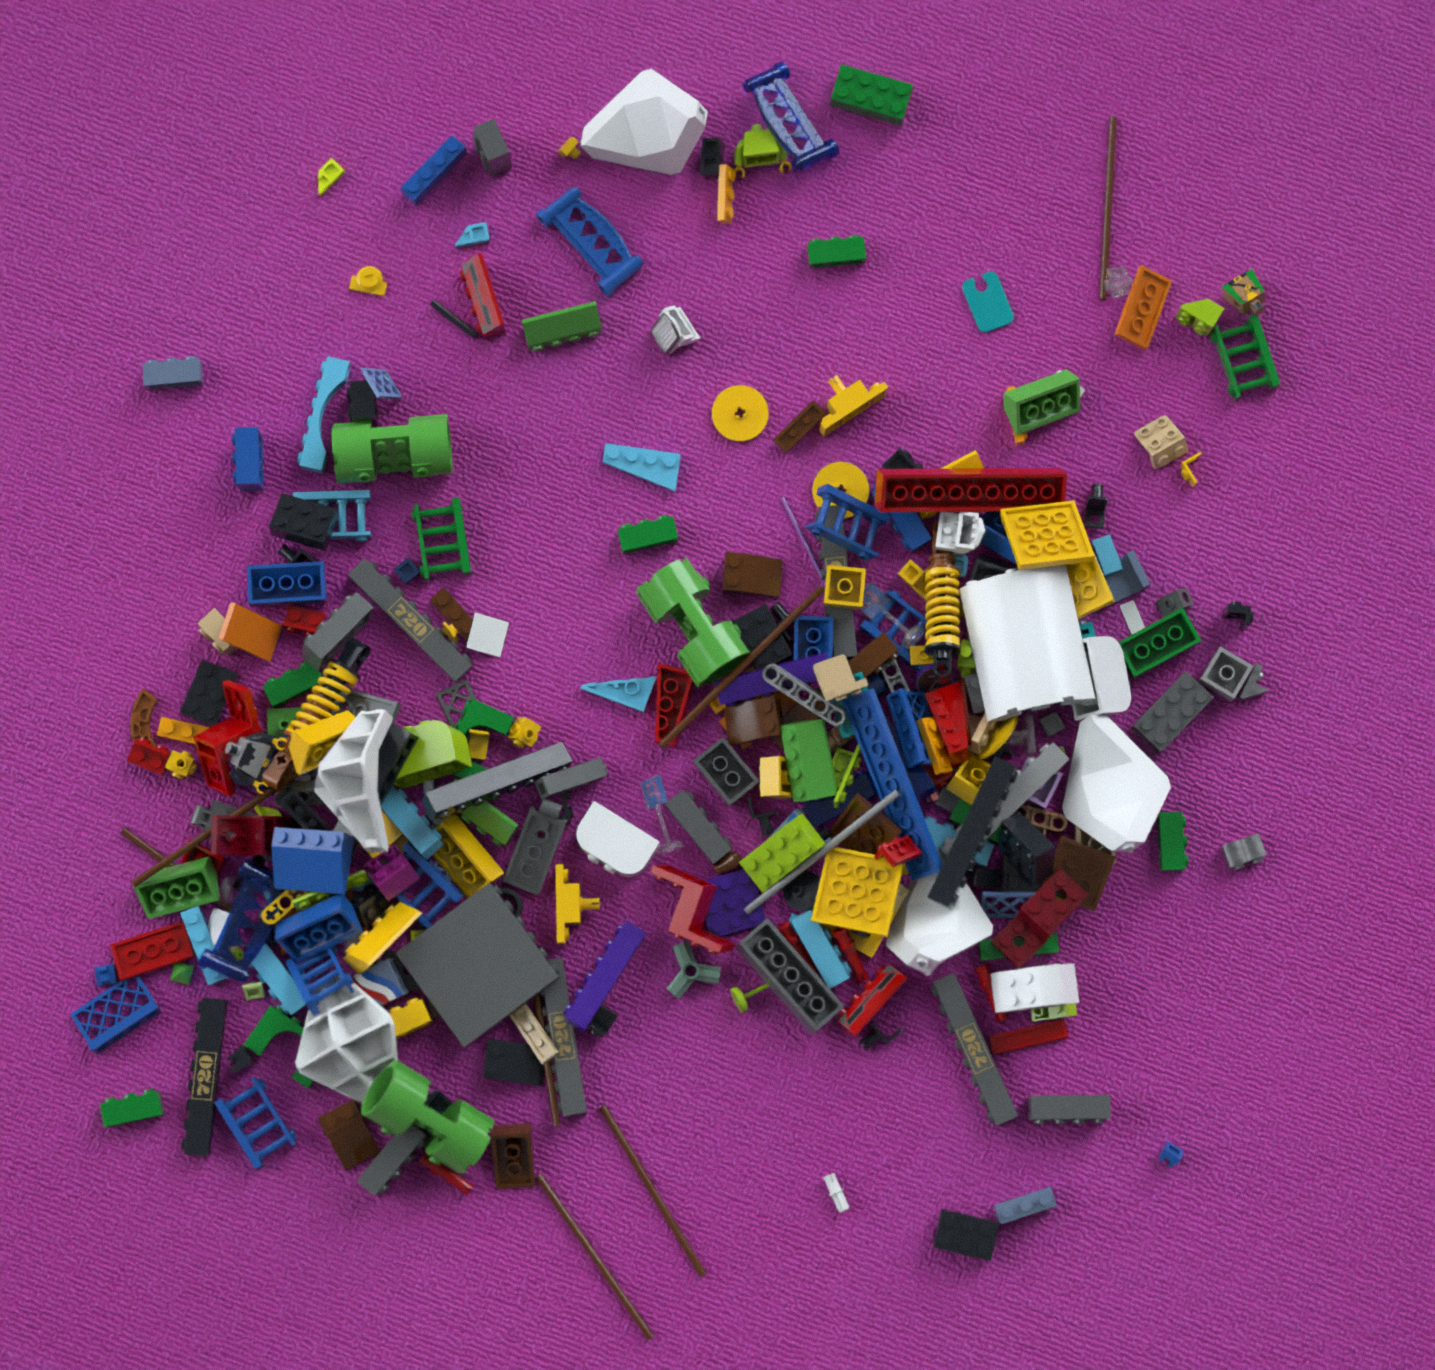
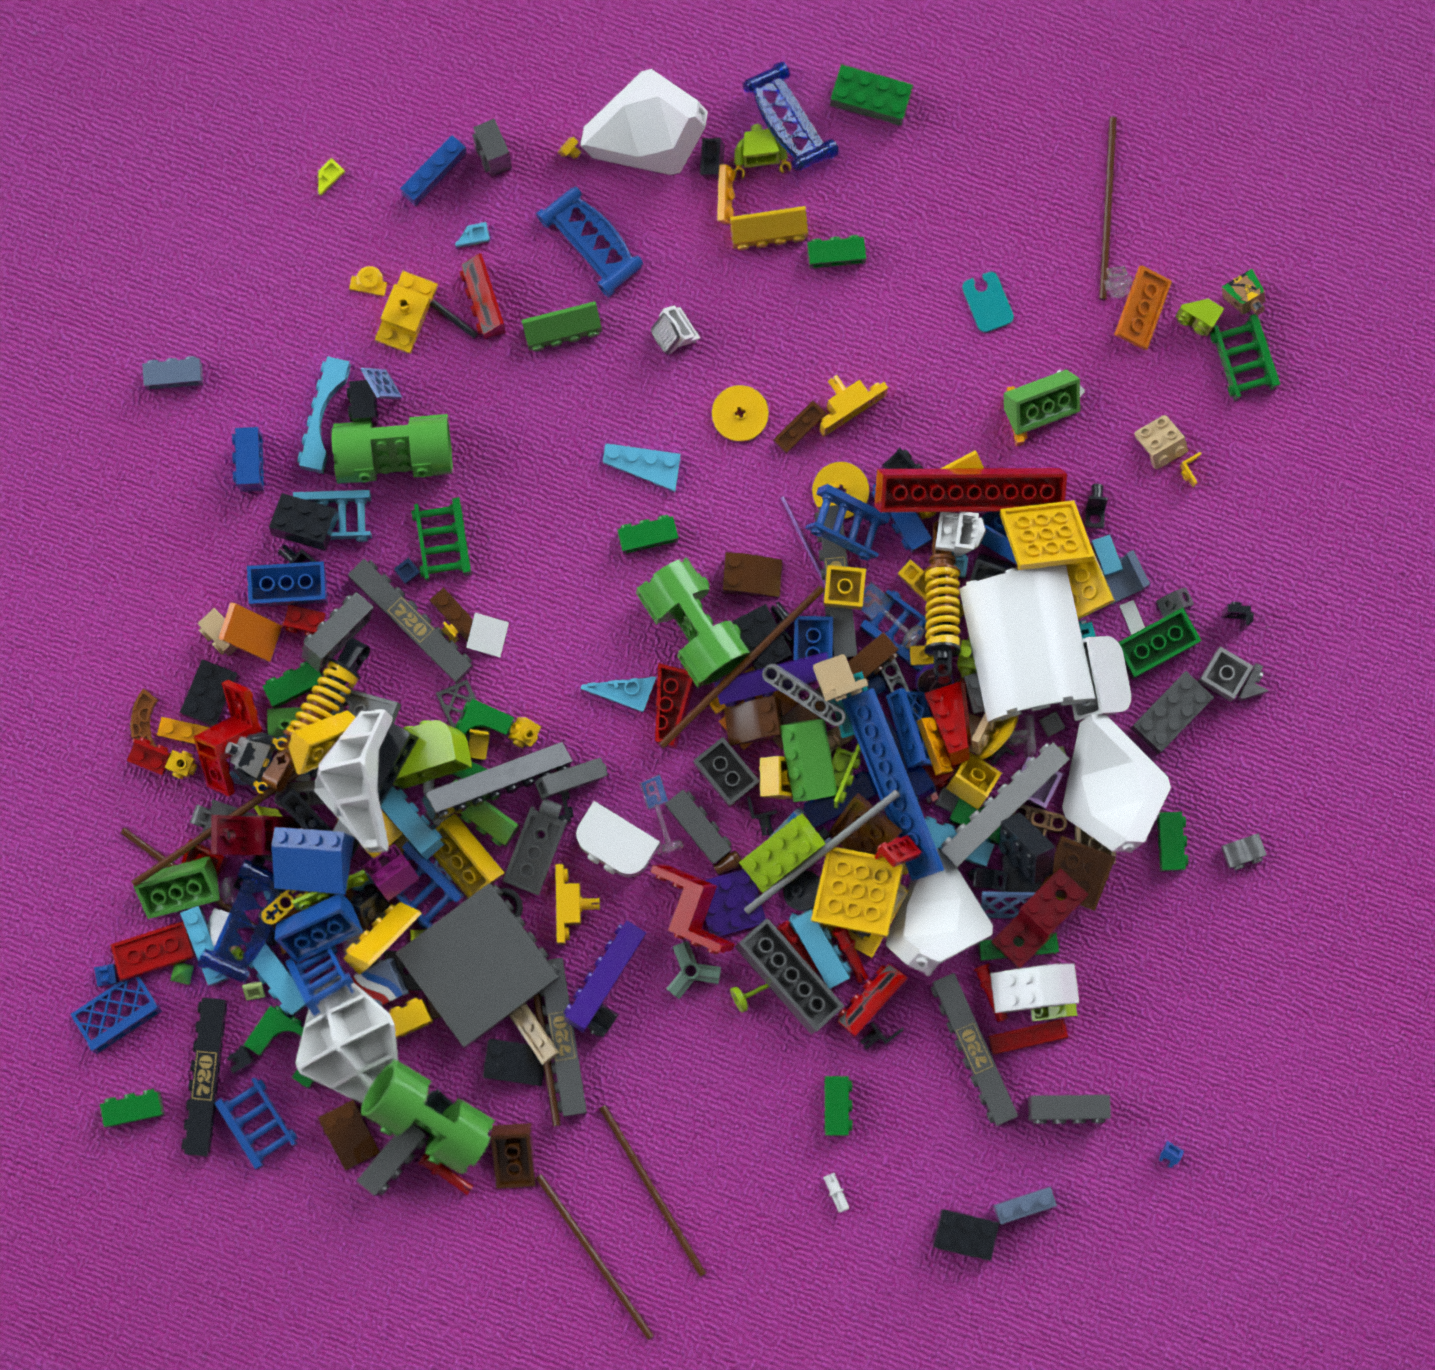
black brick [928,757,1019,909] -> none
none -> yellow brick [375,271,438,354]
none -> yellow slope [730,206,808,250]
none -> green brick [824,1076,853,1135]

